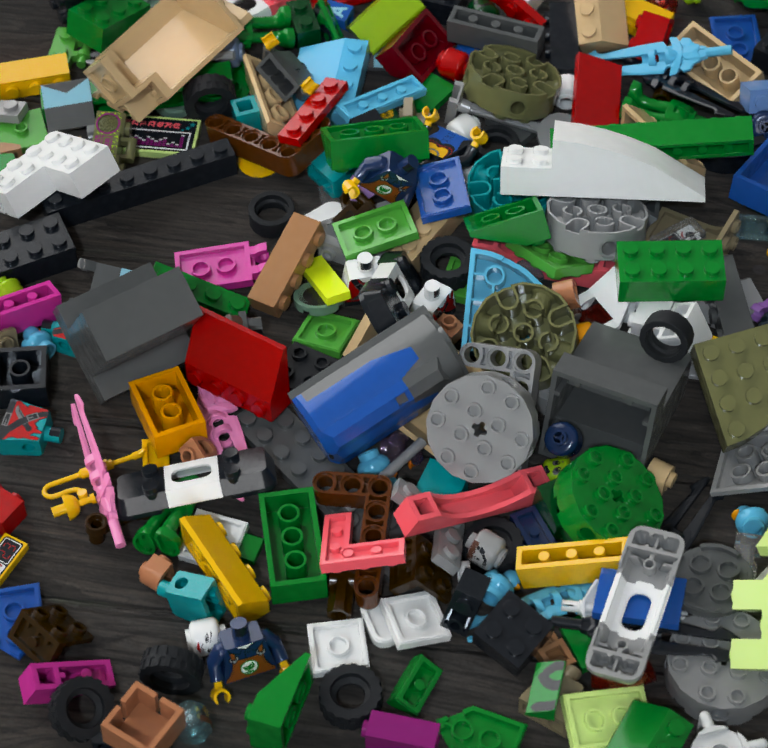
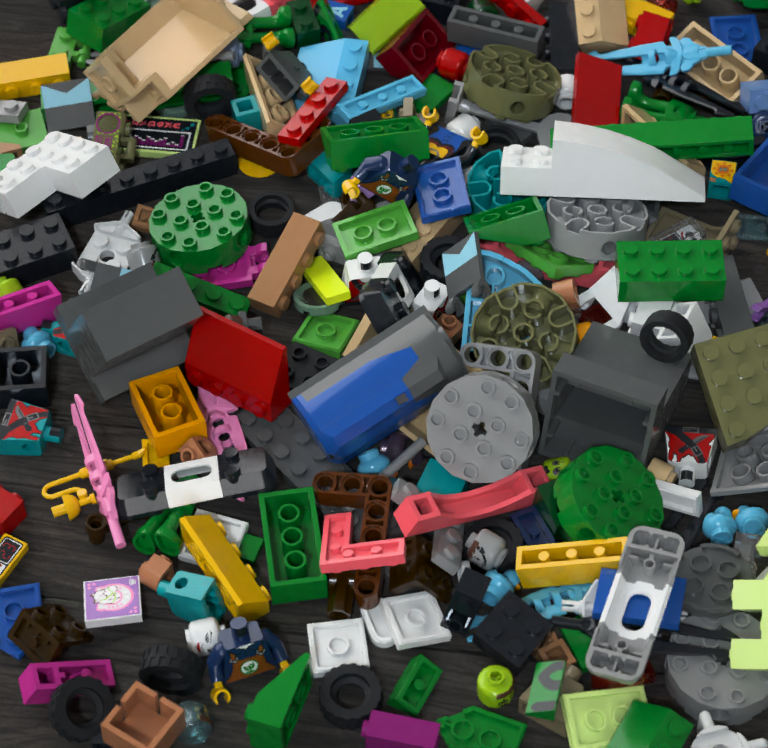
dark blue head [544,421,583,459] -> none
none -> white plate [71,210,141,295]
none -> tile [83,575,143,629]
none -> light grey head [126,241,162,270]
none -> medium nougat tile [131,204,154,234]
none -> green brick [149,182,253,275]
none -> dark grey flag [442,231,491,317]
none -> lime head [477,665,515,708]
none -> white tile [656,479,703,517]
none -> torso [665,426,717,488]
none -> medium azure animal [702,506,737,546]
none -> brick [707,159,737,201]

